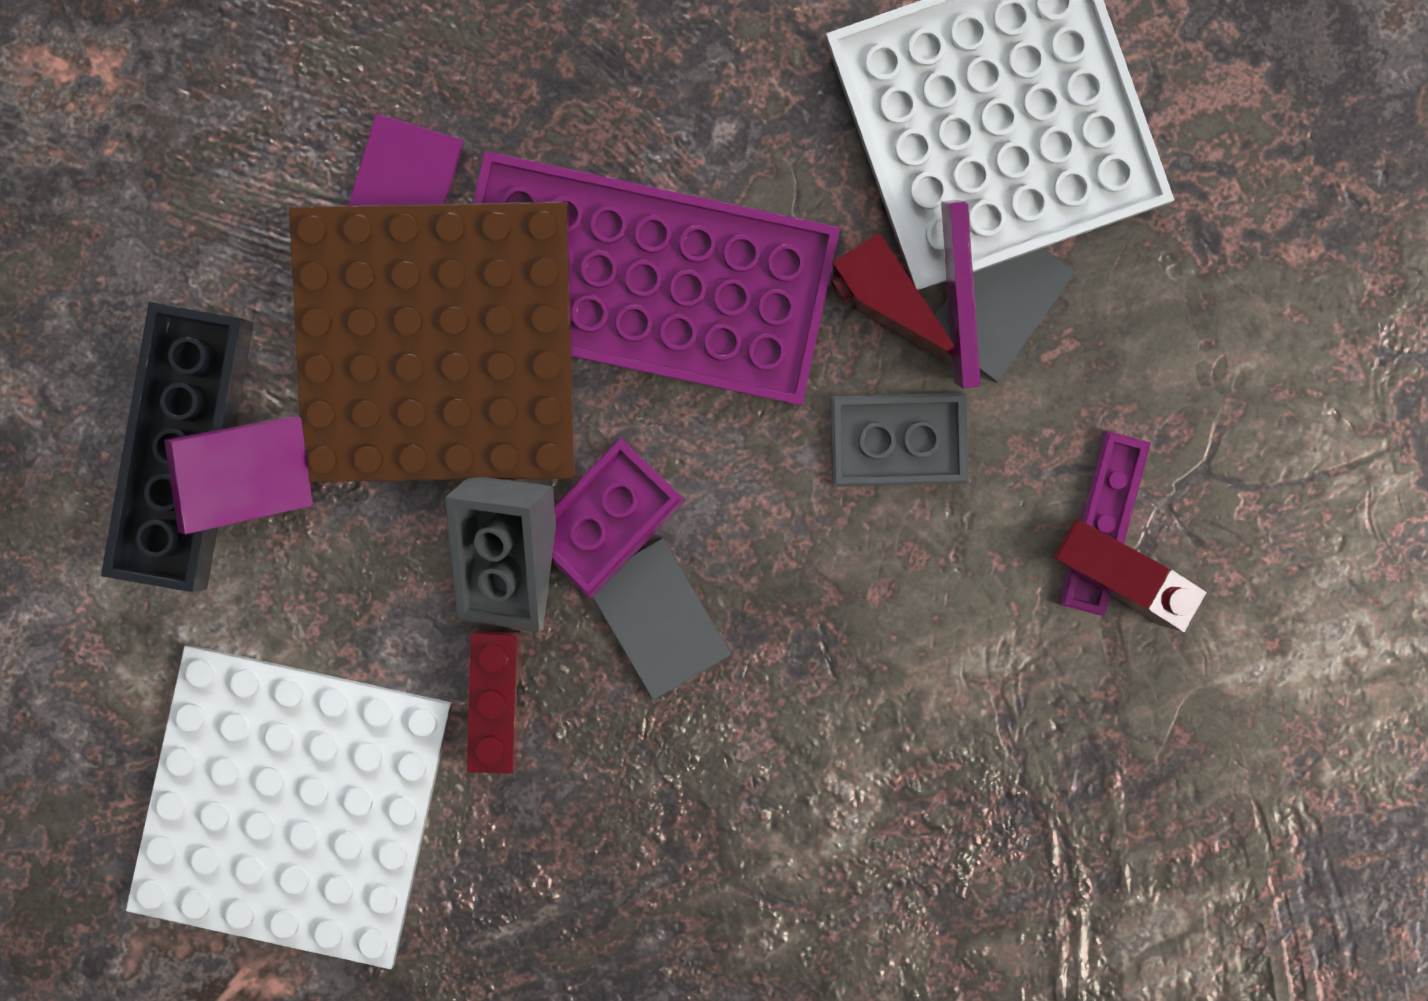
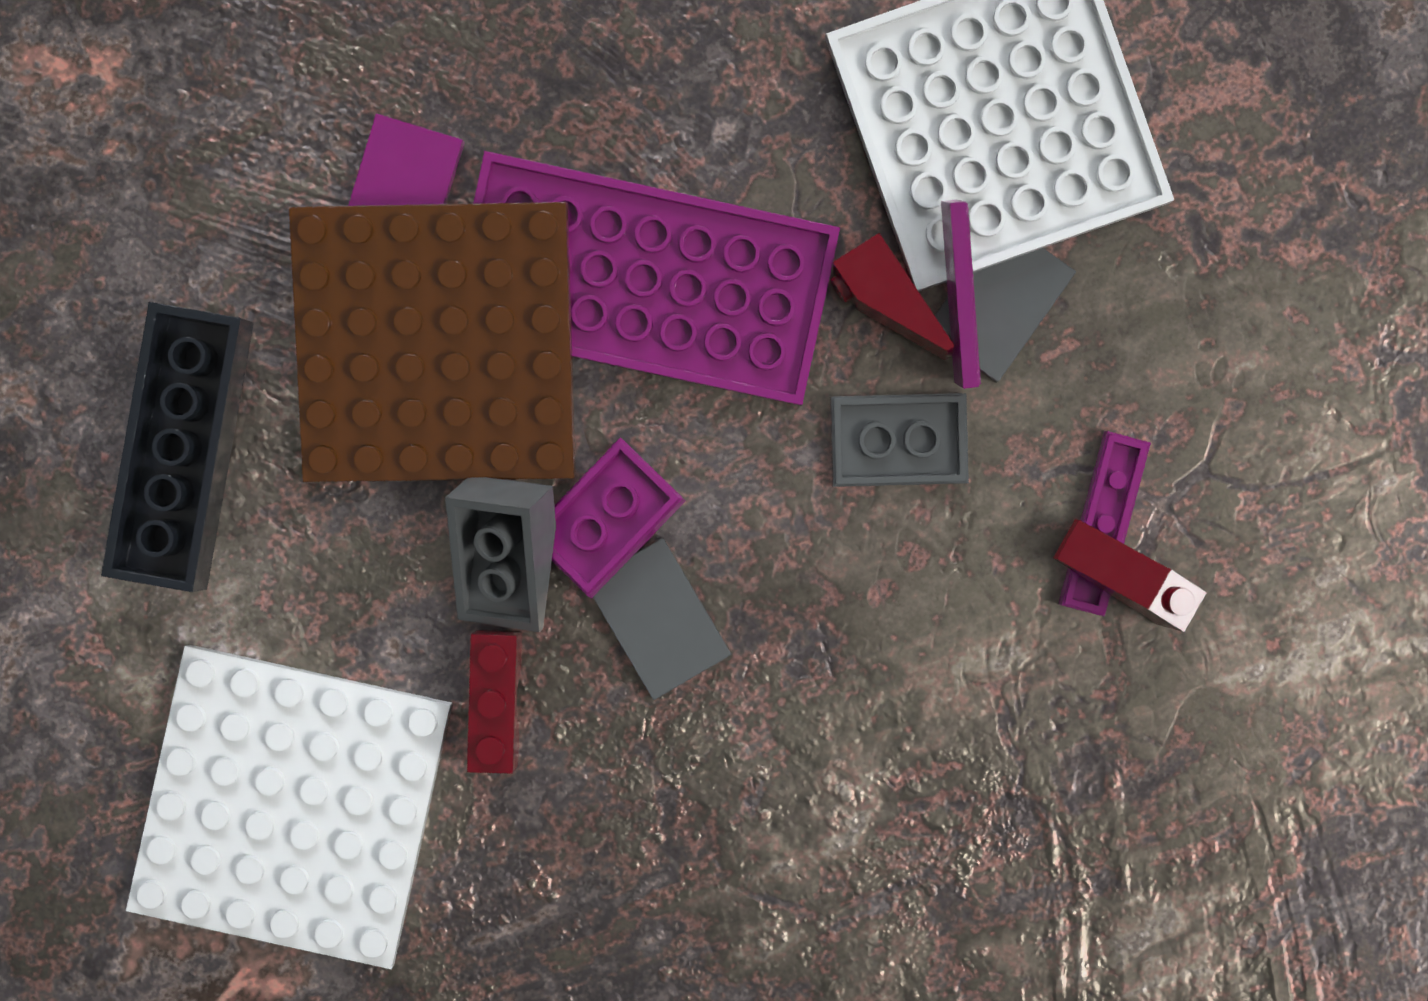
magenta tile [165,416,313,534] -> none

